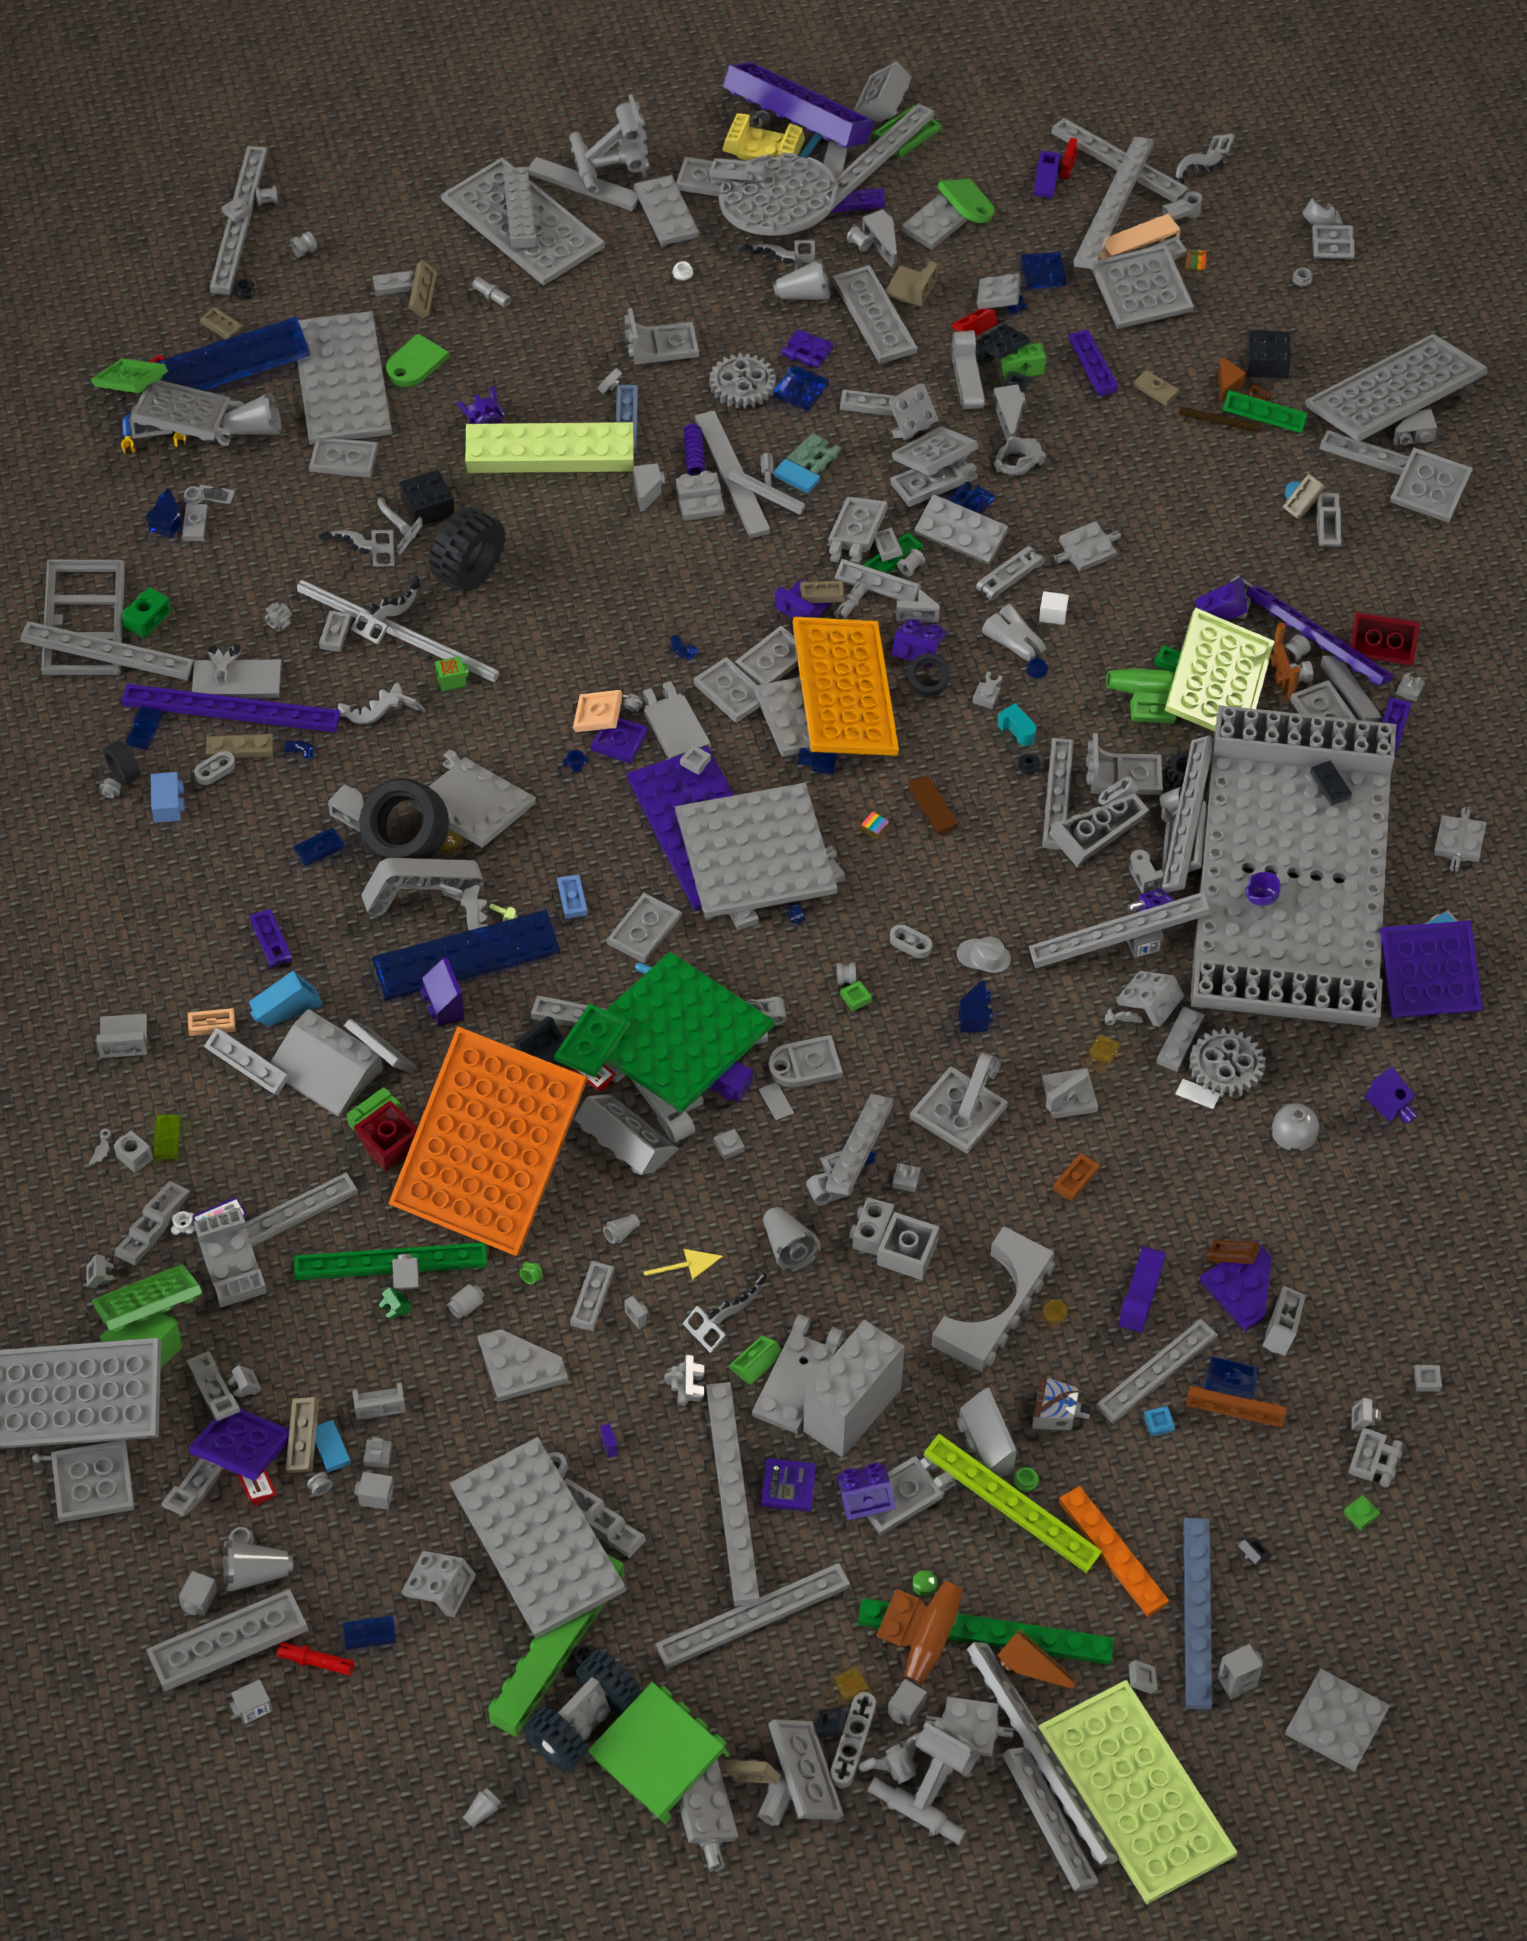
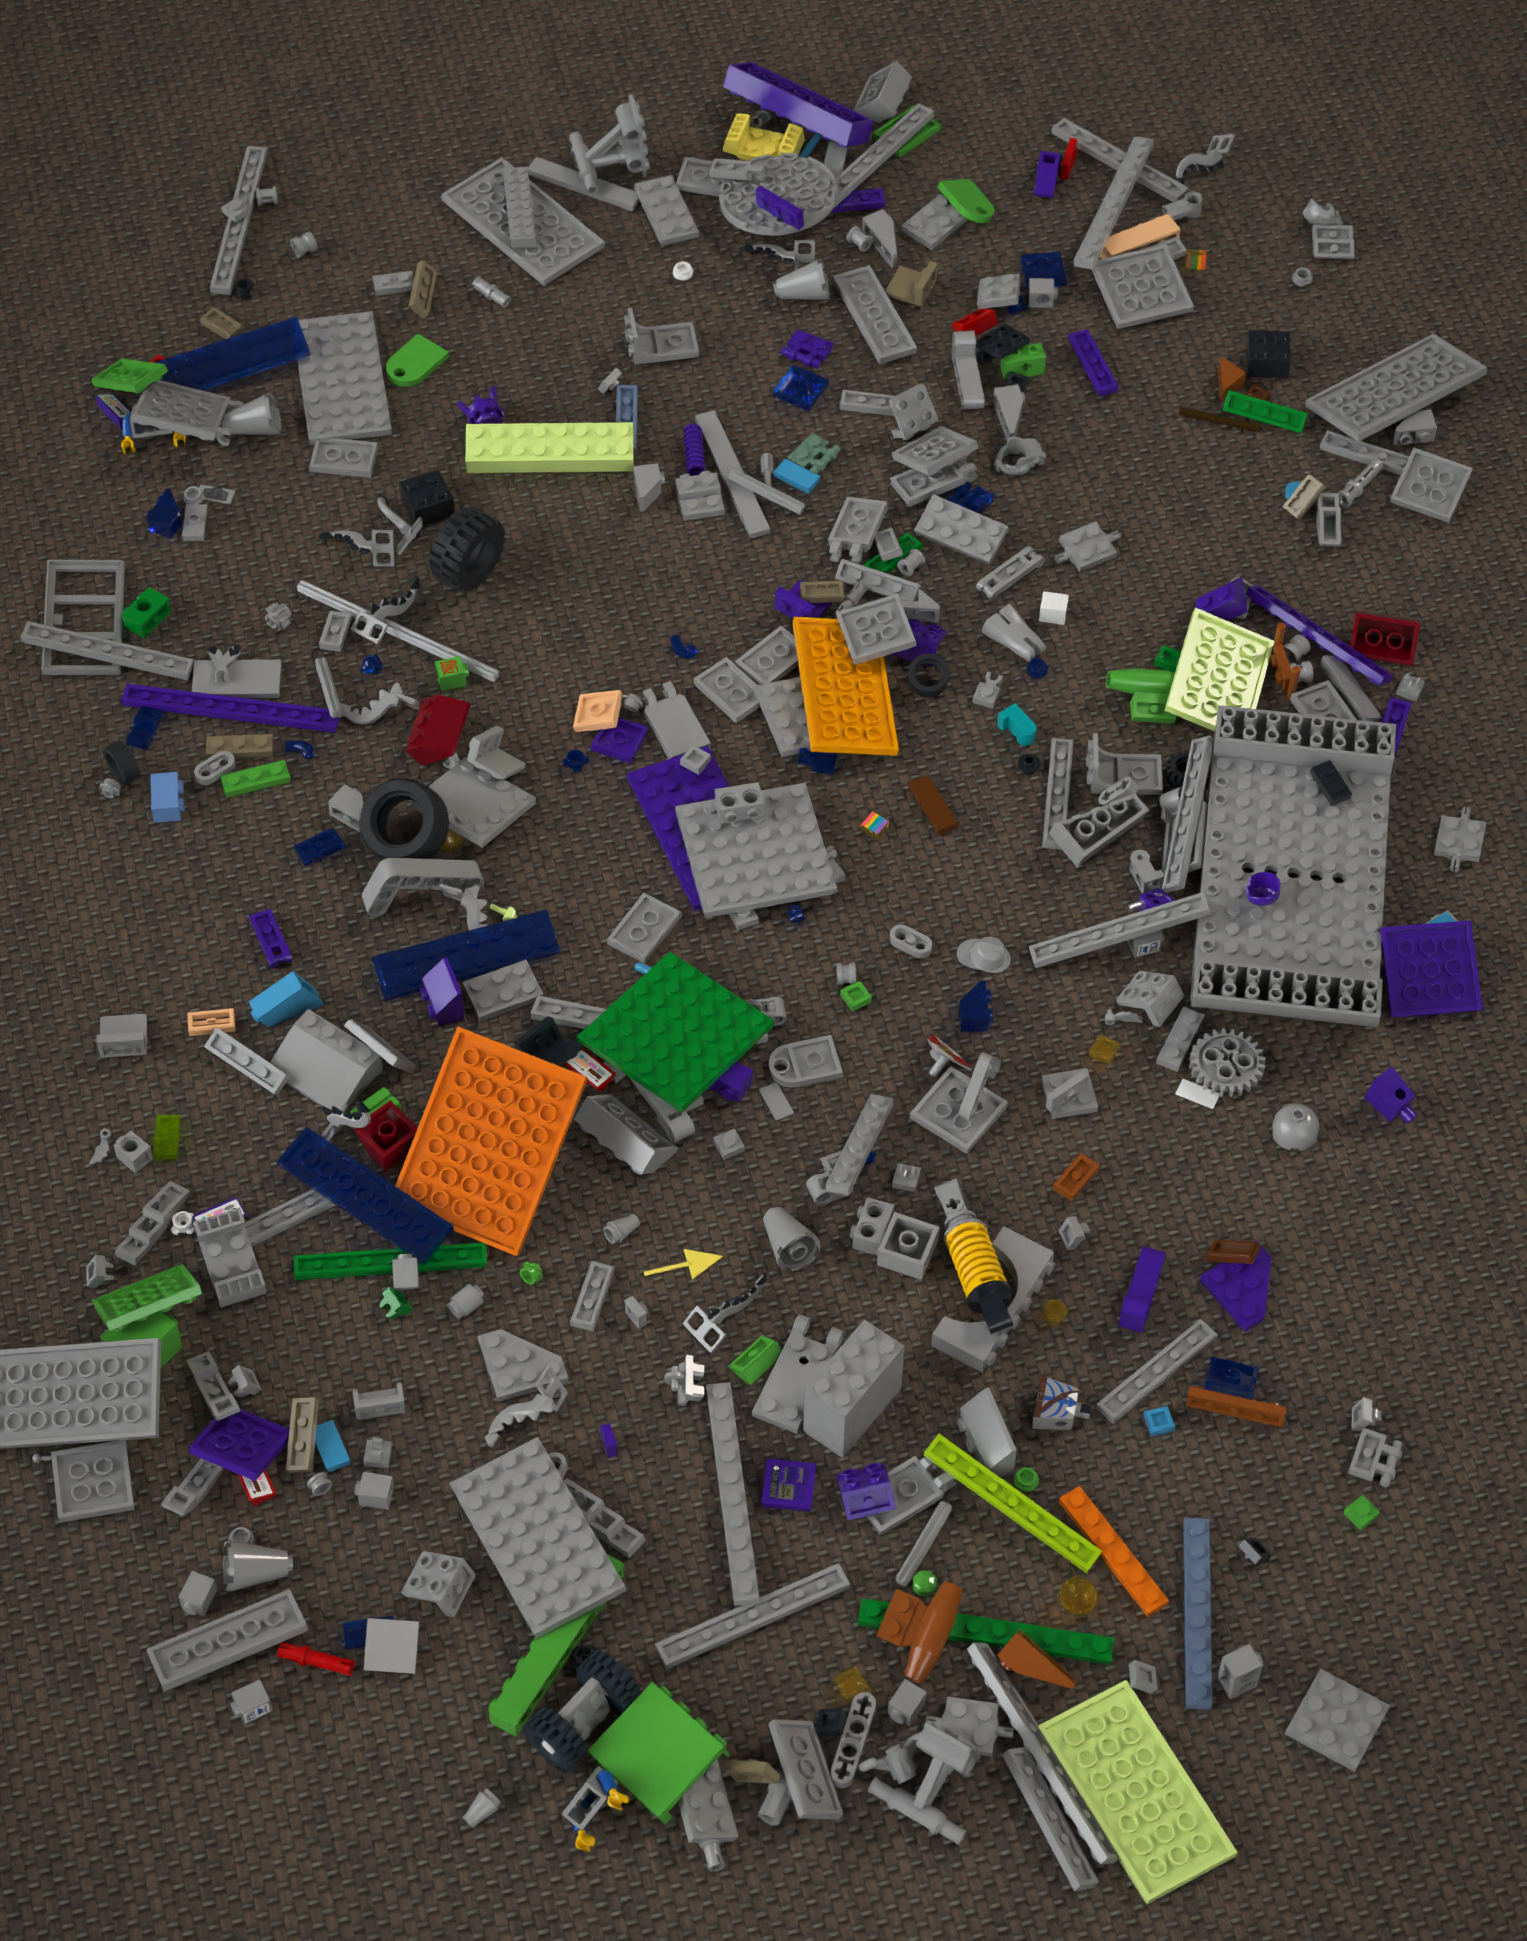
green tile [554,1004,630,1077] -> none
medium blue plate [557,874,587,919] -> none
light grey gear [709,353,776,409] -> none
dark tan plate [1134,370,1179,406] -> none
light grey slope [1263,1286,1306,1356] -> none
light grey plate [1414,1365,1442,1391] -> none
none -> slope [95,394,131,429]
none -> bright green plate [220,760,291,798]
none -> clear blue plate [277,1126,454,1265]
none -> light grey axle [315,657,342,718]
none -> light grey piece [321,1100,371,1148]
none -> clear blue plate [360,654,383,675]
none -> light grey tile [364,1618,419,1674]
none -> dark red slope [405,695,471,766]
none -> light grey plate [462,960,544,1022]
none -> light grey bracket [467,726,526,779]
none -> light grey piece [485,1366,568,1447]
none -> torso [561,1767,629,1852]
none -> light grey brick [715,782,764,824]
none -> dark purple plate [755,186,804,230]
none -> light grey plate [836,594,916,665]
none -> light grey axle [896,1501,952,1587]
none -> shield [928,1035,971,1077]
none -> piece [934,1179,1014,1334]
none -> light grey brick [1028,278,1058,308]
none -> light grey tile [1059,1216,1090,1250]
none -> clear yellow hair [1059,1576,1098,1616]
none -> light grey pin [1338,459,1383,508]

